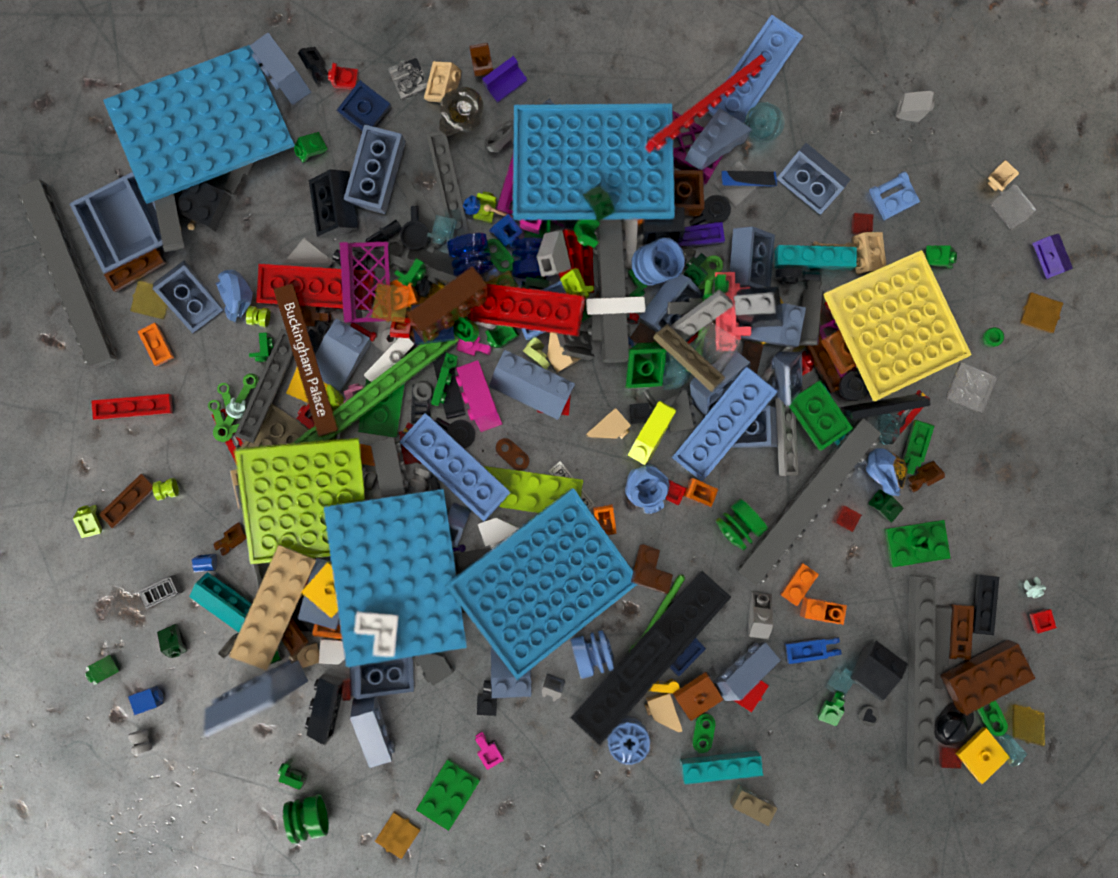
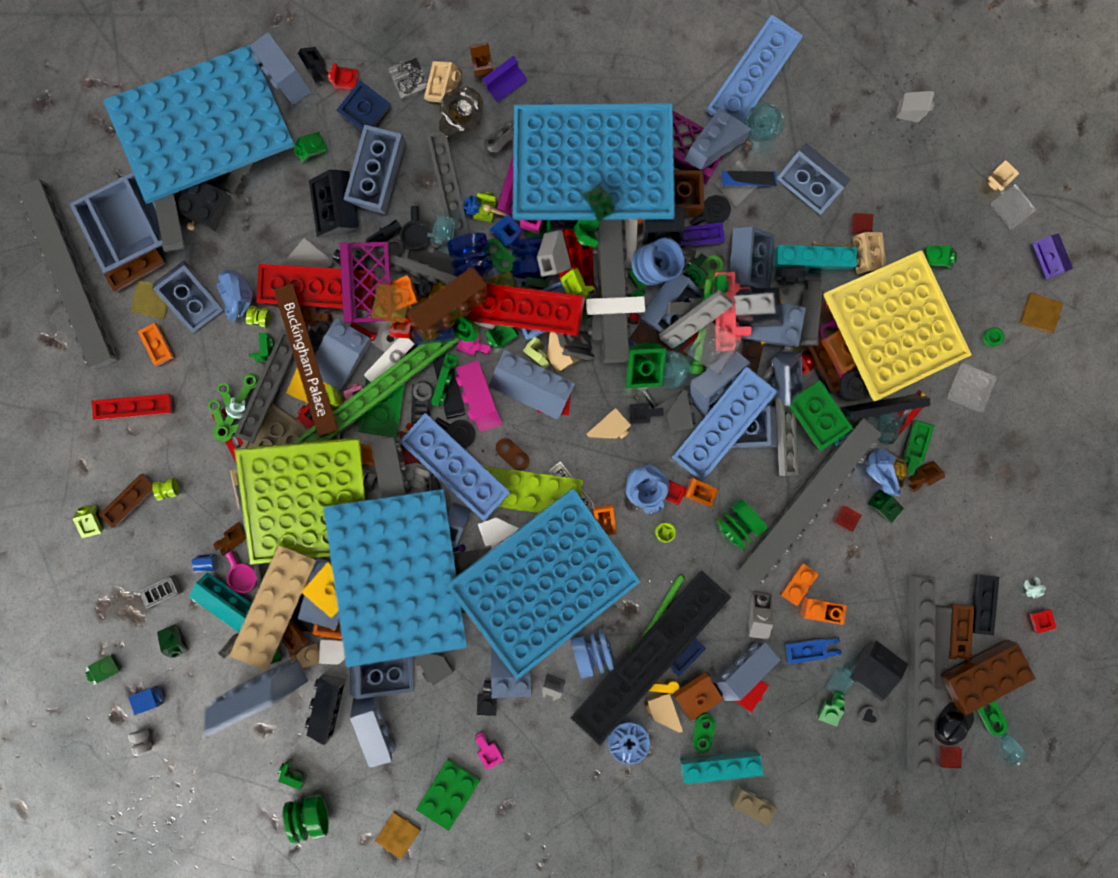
clear red tile [342,677,353,701] -> none
white plate [355,612,398,657] -> none
green bracket [394,259,427,287] -> none
neon yellow slope [628,401,677,465] -> none
reddish brown plate [631,544,673,594] -> none
red plate [645,54,766,153] -> none
dark tan plate [653,324,725,392] -> none
medium blue plate [869,171,920,220] -> none
green plate [885,520,951,567] -> none
yellow plate [956,727,1010,784] -> none
clear yellow piece [1012,704,1045,747] -> none
none -> dark pink piece [225,551,257,593]
none -> lime wheel [655,522,676,542]

